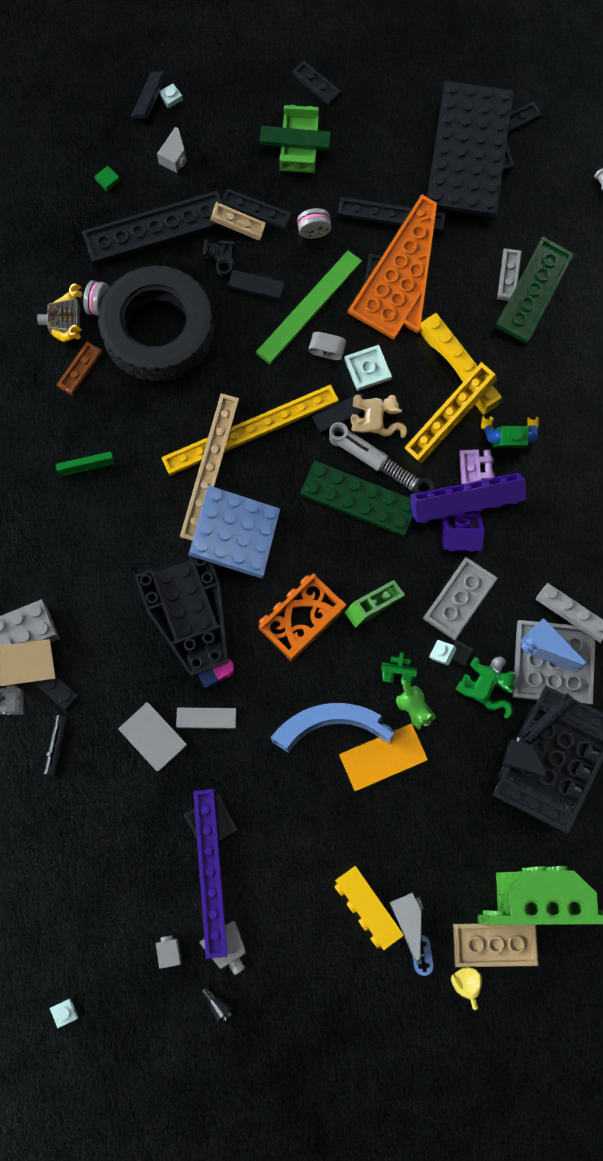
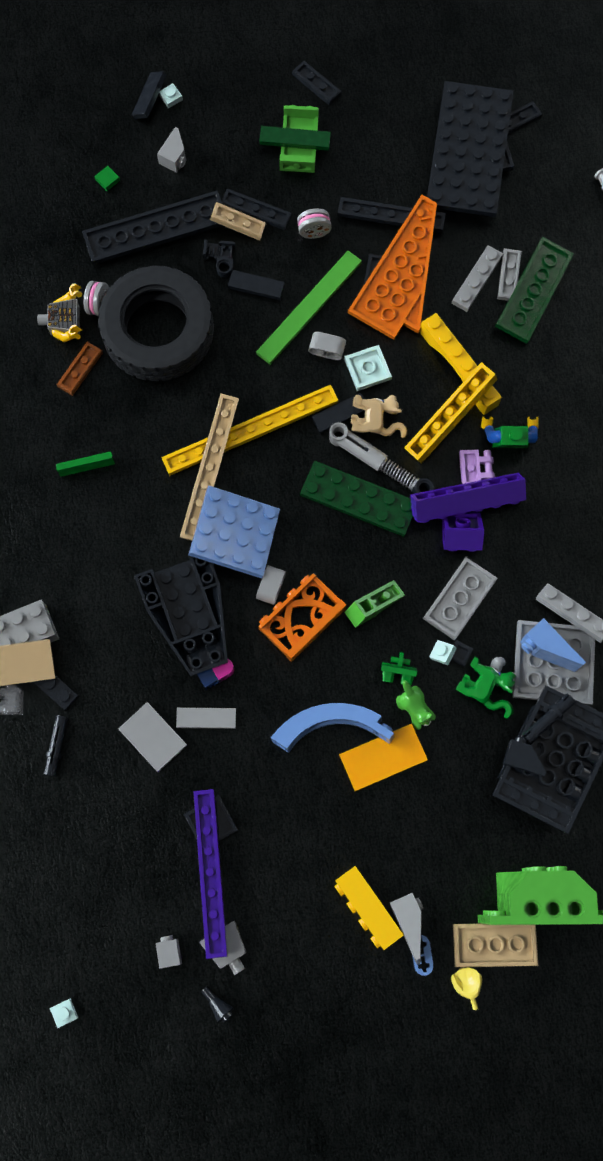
none -> light grey beam [256,565,286,605]
none -> light grey plate [451,245,503,312]

